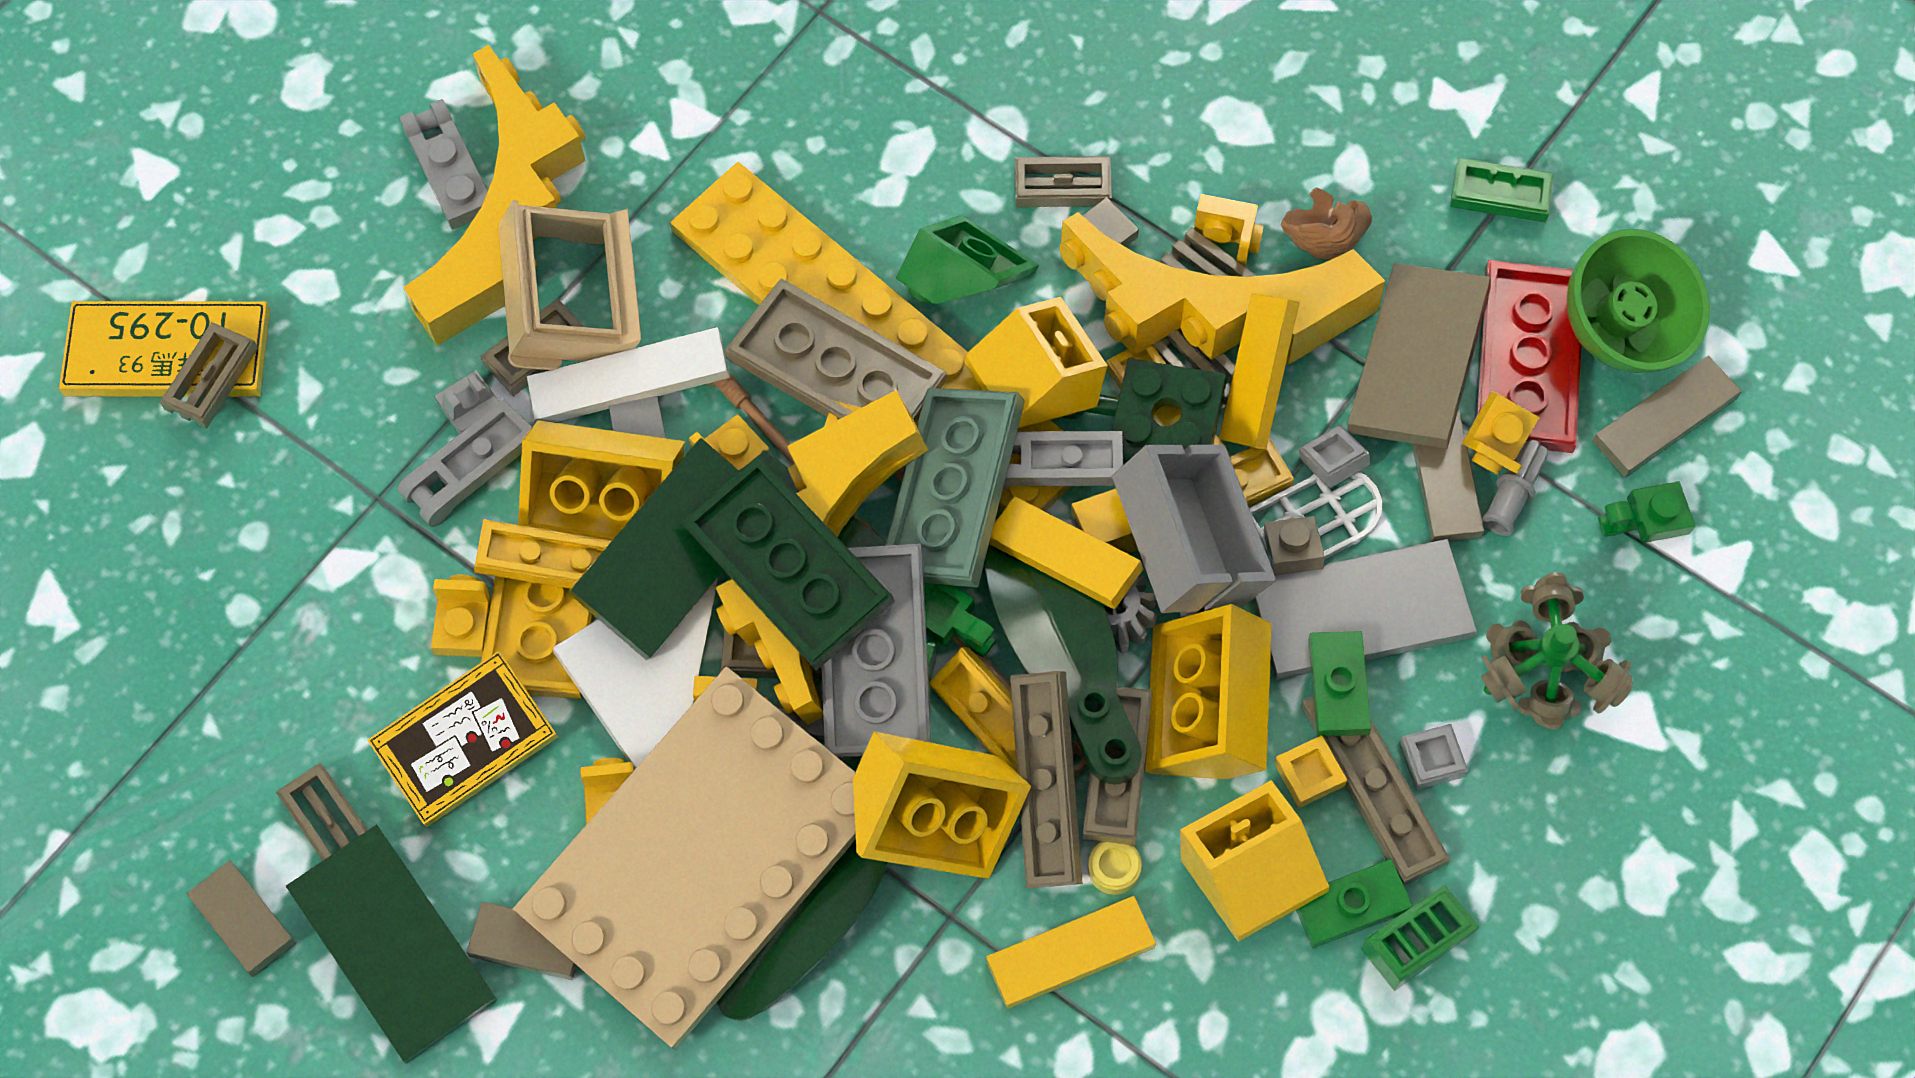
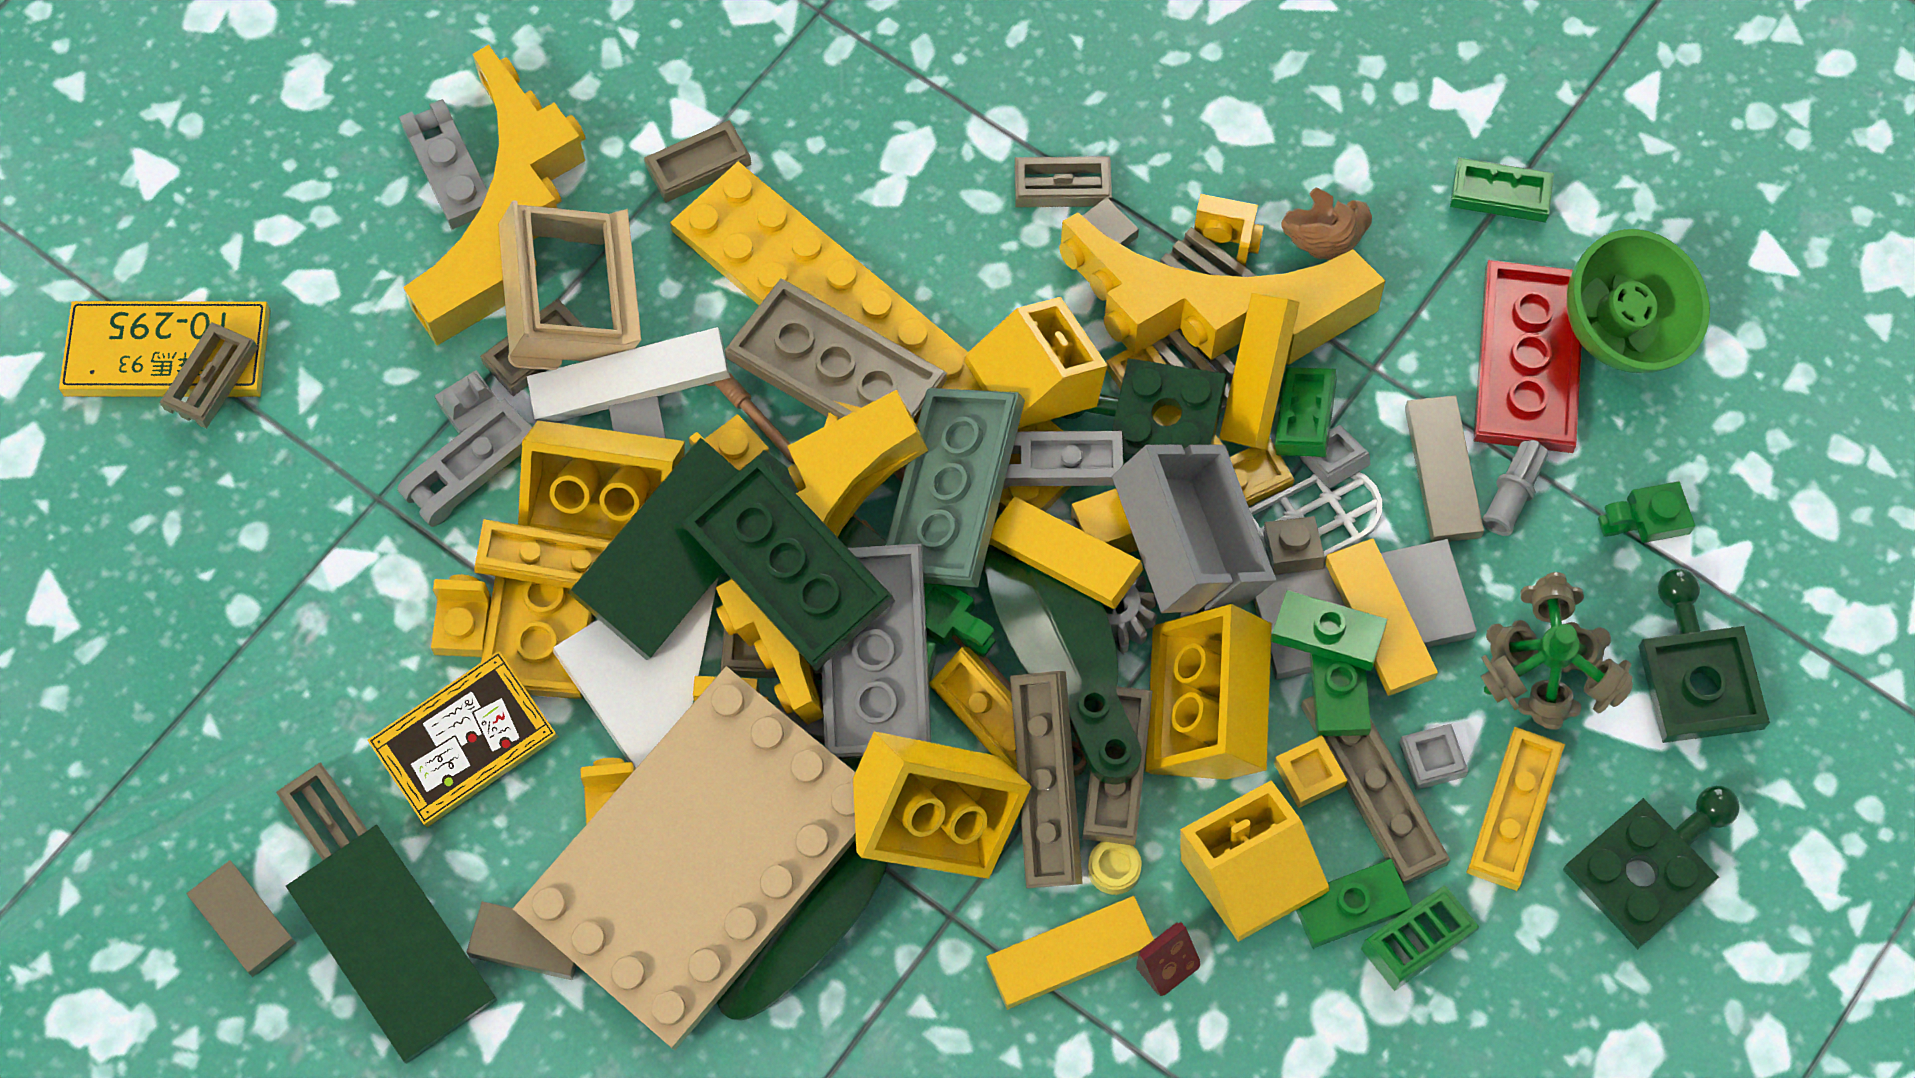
green slope [895,215,1039,304] -> none
dark tan tile [1348,263,1491,449] -> none
yellow bracket [1461,391,1540,475] -> none
dark tan tile [1592,355,1742,478] -> none
none -> dark tan tile [644,120,752,203]
none -> dark red slope [1136,922,1200,996]
none -> plate [1271,590,1388,671]
none -> green plate [1275,367,1337,457]
none -> yellow tile [1324,538,1438,696]
none -> yellow tile [1466,727,1565,891]
none -> dark green plate [1563,786,1740,950]
none -> dark green plate [1638,568,1770,743]

